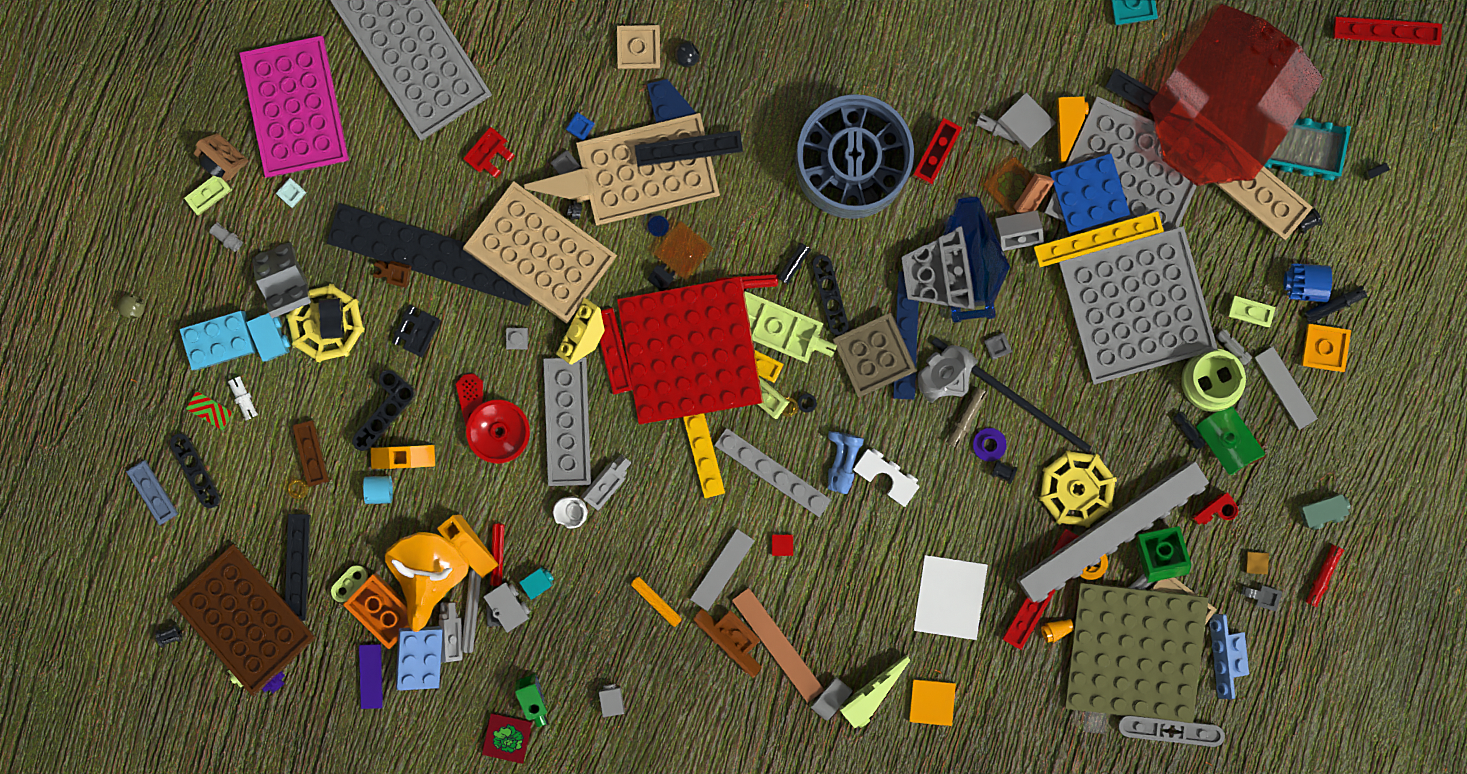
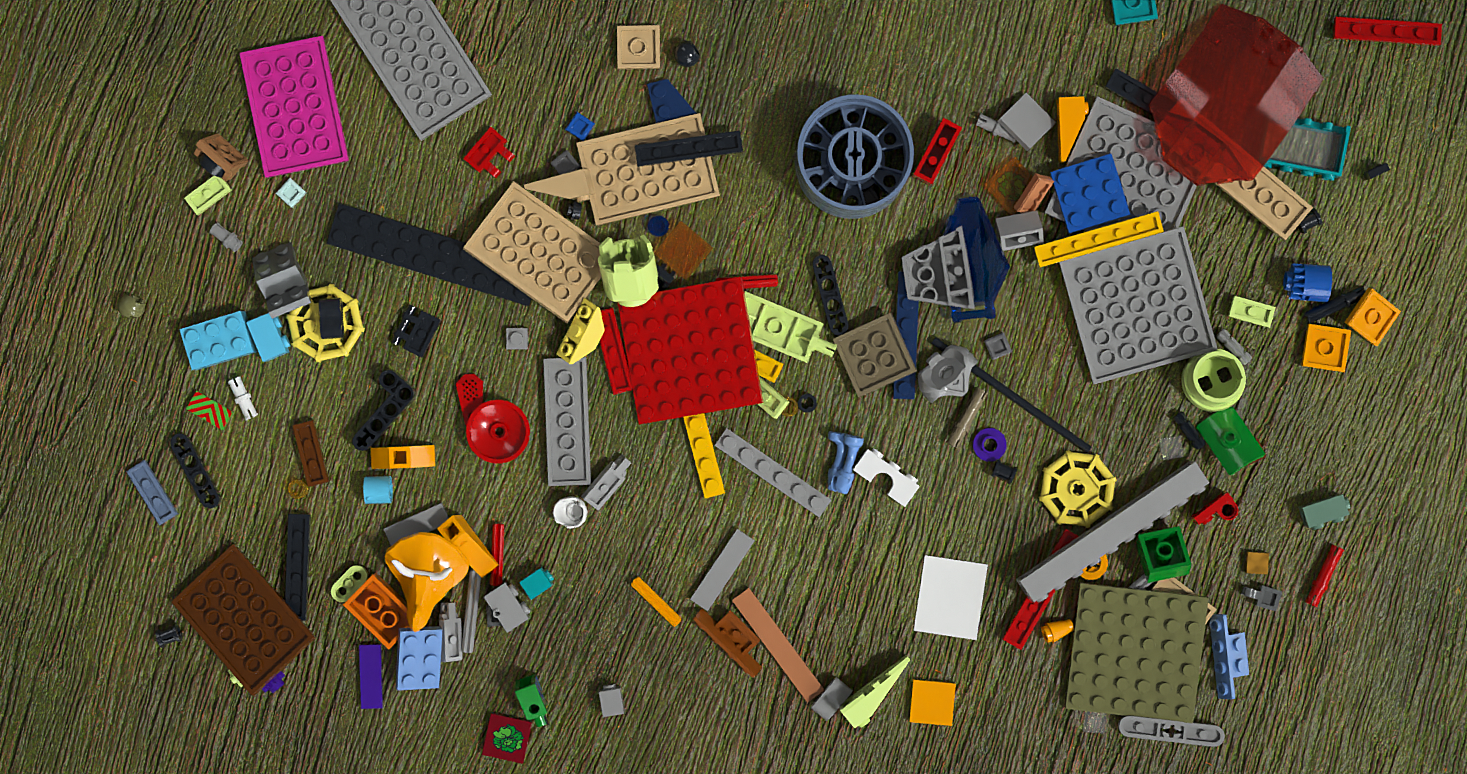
reddish brown plate [373,260,412,288] -> none
red tile [772,534,793,556] -> none
black pin [777,242,811,285] -> none
light grey tile [1254,346,1318,430] -> none
none -> light grey tile [384,503,449,546]
none -> yellowish green piece [598,234,659,307]
none -> clear tile [1158,436,1184,460]
none -> light orange tile [1344,287,1401,346]

